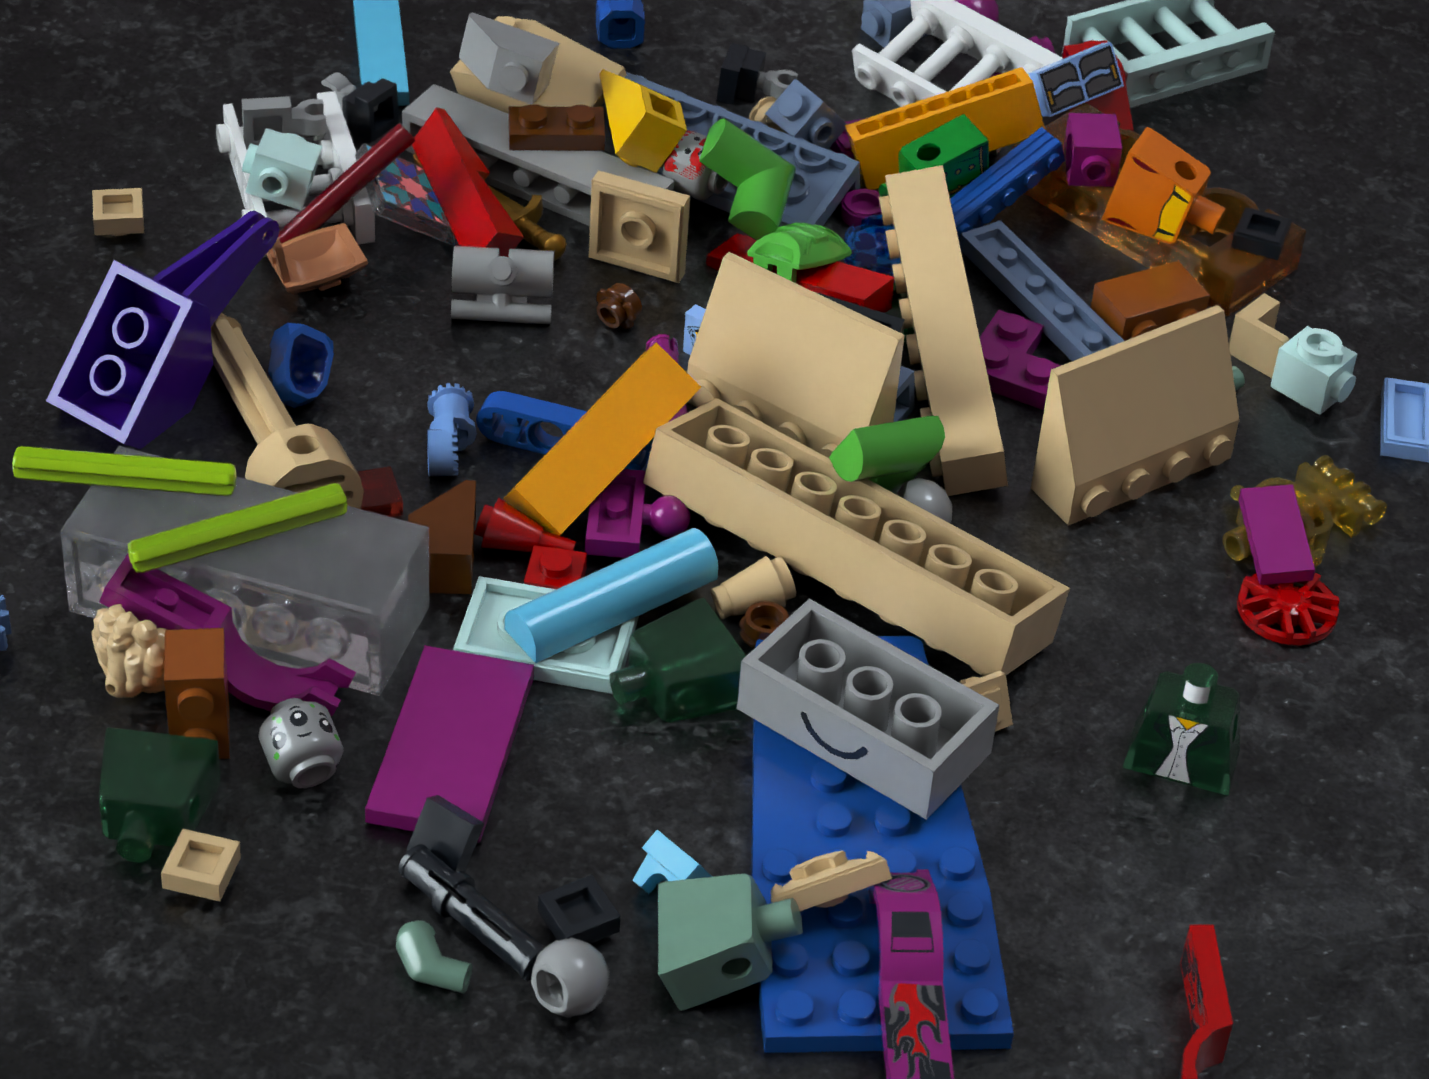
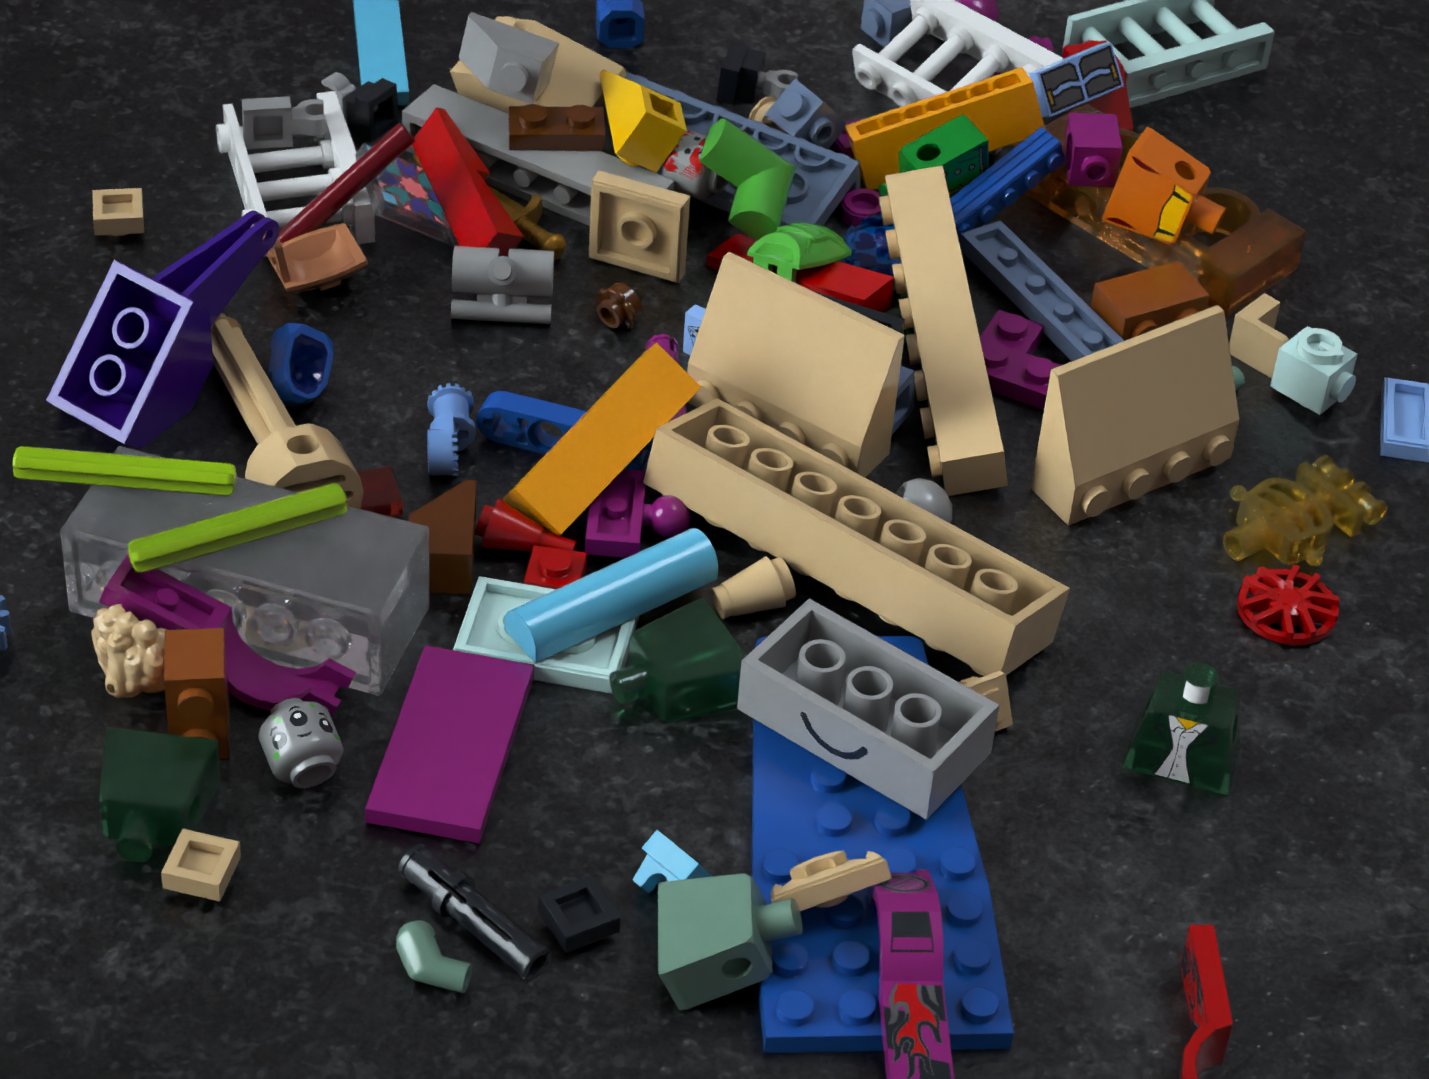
light aqua brick [242,128,322,211] -> none
black tile [406,795,485,872] -> none
light grey piece [531,938,610,1018] -> none
reddish brown plate [739,601,789,649] -> none
bright green brick [829,415,945,494] -> none
black tile [1231,208,1292,261] -> none
magenta tile [1238,484,1315,585] -> none

